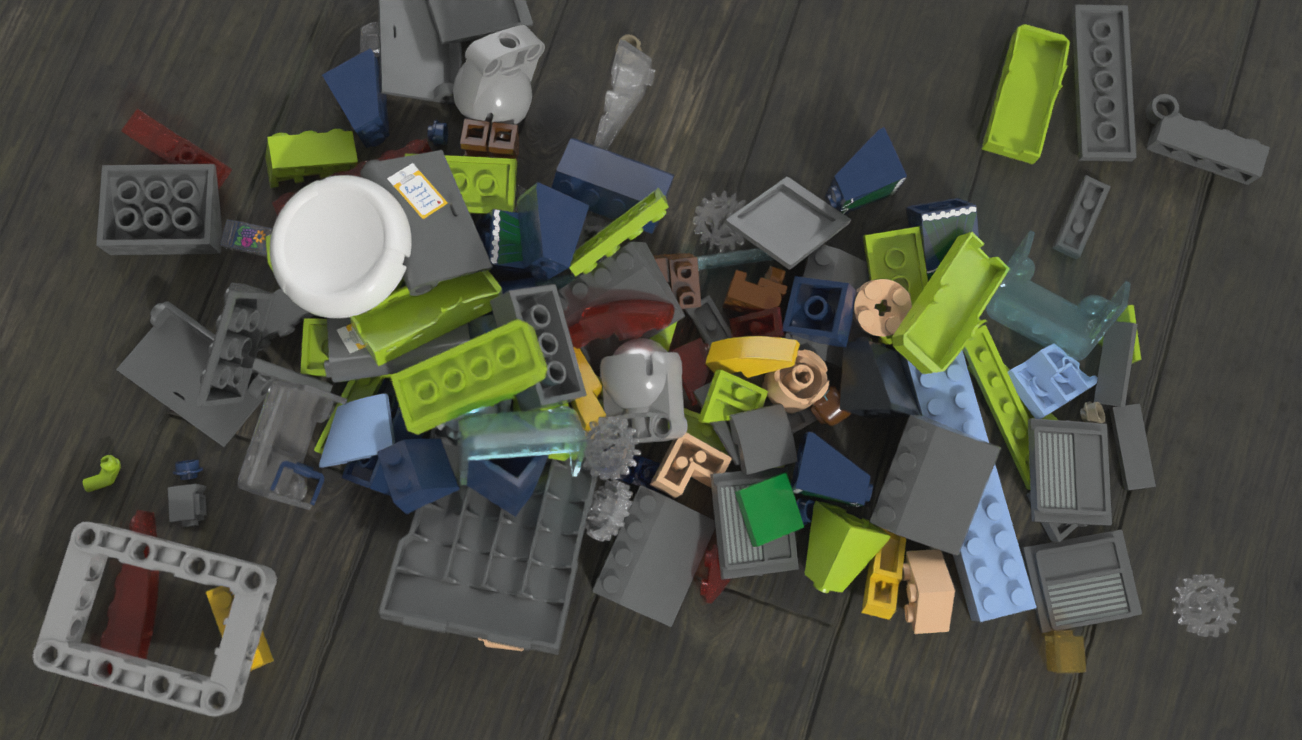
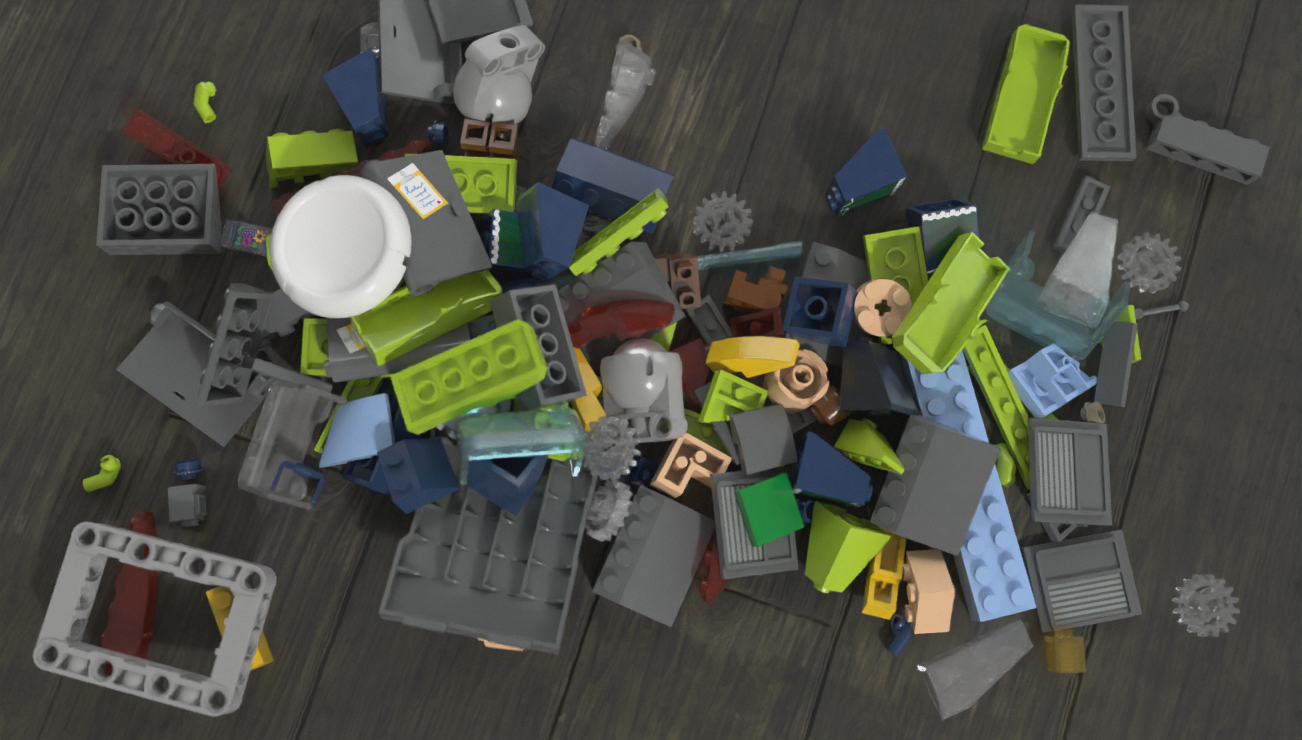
piece [725,177,851,270] -> none
dark grey tile [1109,404,1156,491] -> none
none -> lime arm [193,82,216,123]
none -> lime slope [834,418,905,474]
none -> dark blue arm [886,613,912,658]
none -> clear wedge [917,619,1034,720]
none -> lime arm [995,443,1016,487]
none -> clear wedge [1038,212,1118,329]
none -> clear gear [1118,233,1181,293]
none -> dark grey hinge [1134,301,1189,320]

